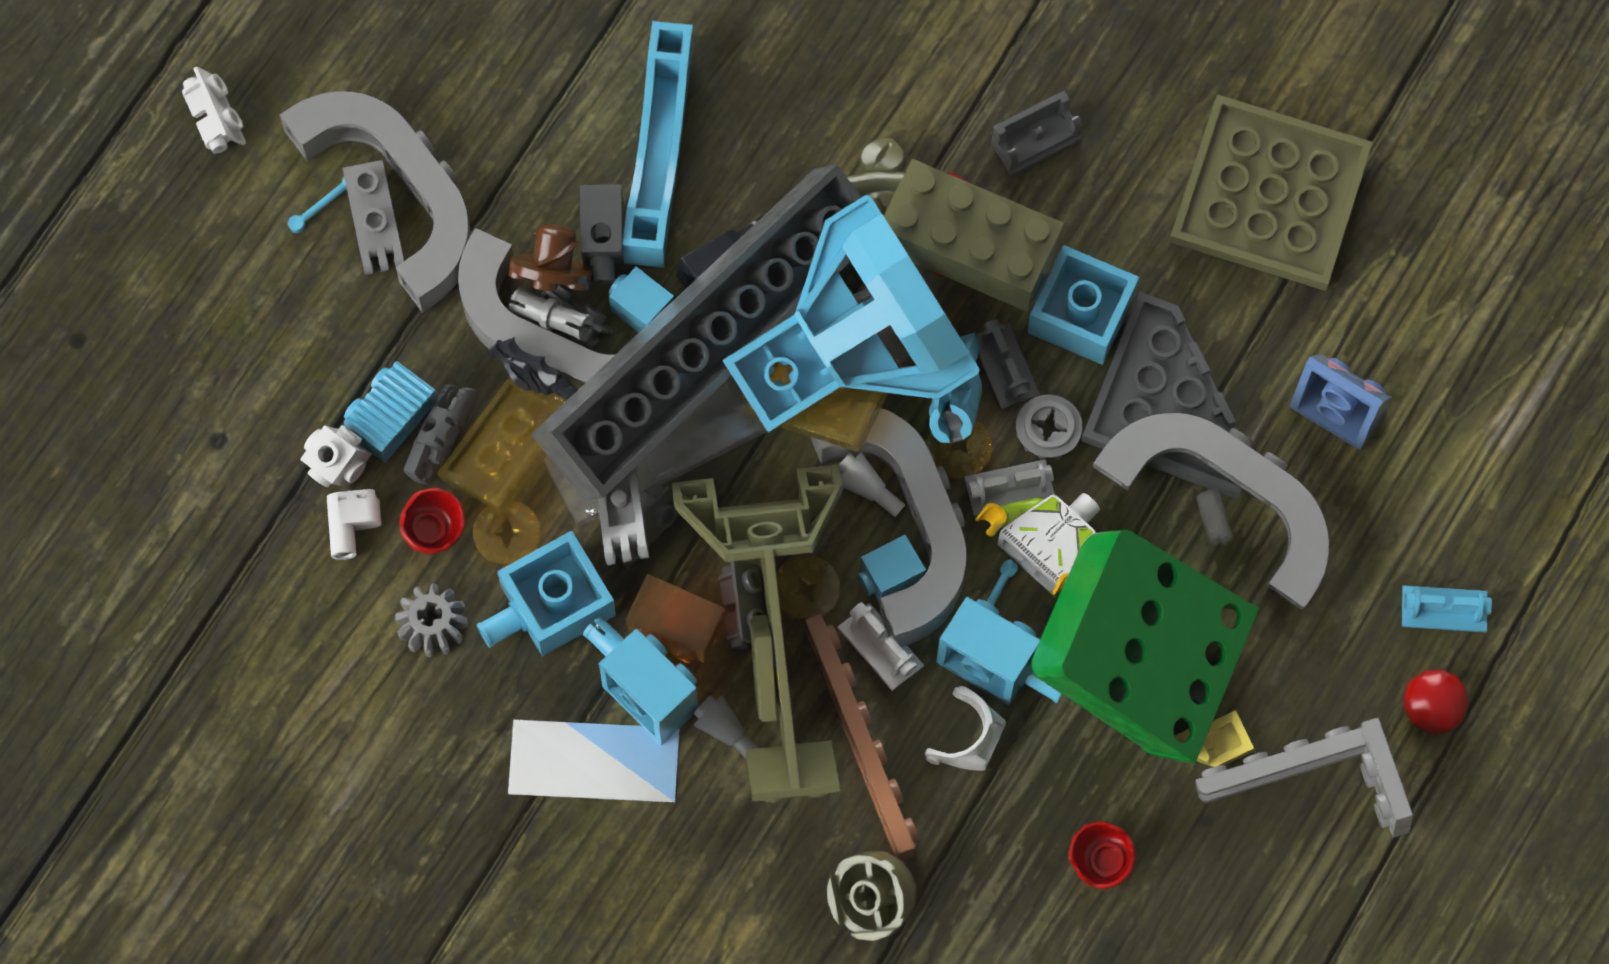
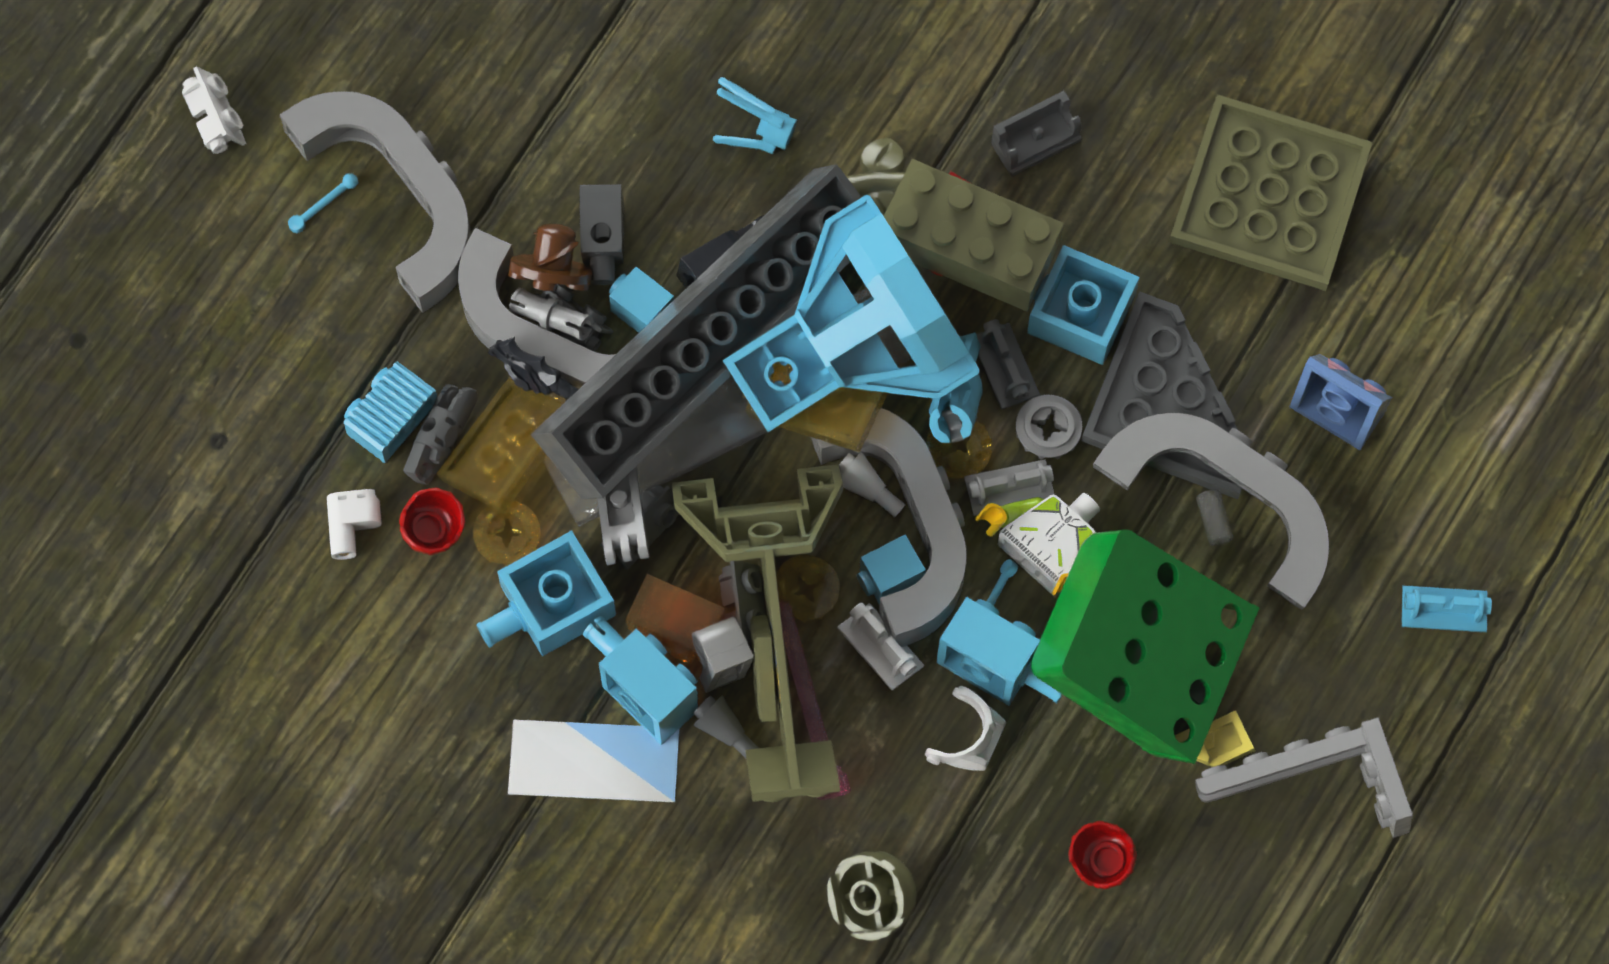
white brick [300,425,372,487] -> none
light grey hinge [342,160,404,275] -> none
light grey gear [395,583,468,658] -> none
medium azure arch [622,21,694,268] -> none
nougat plate [805,614,919,862] -> none
red hair [1403,669,1469,734] -> none
none -> light grey plate [692,617,754,693]
none -> medium azure plant [713,77,797,154]
none -> piece [779,601,851,800]

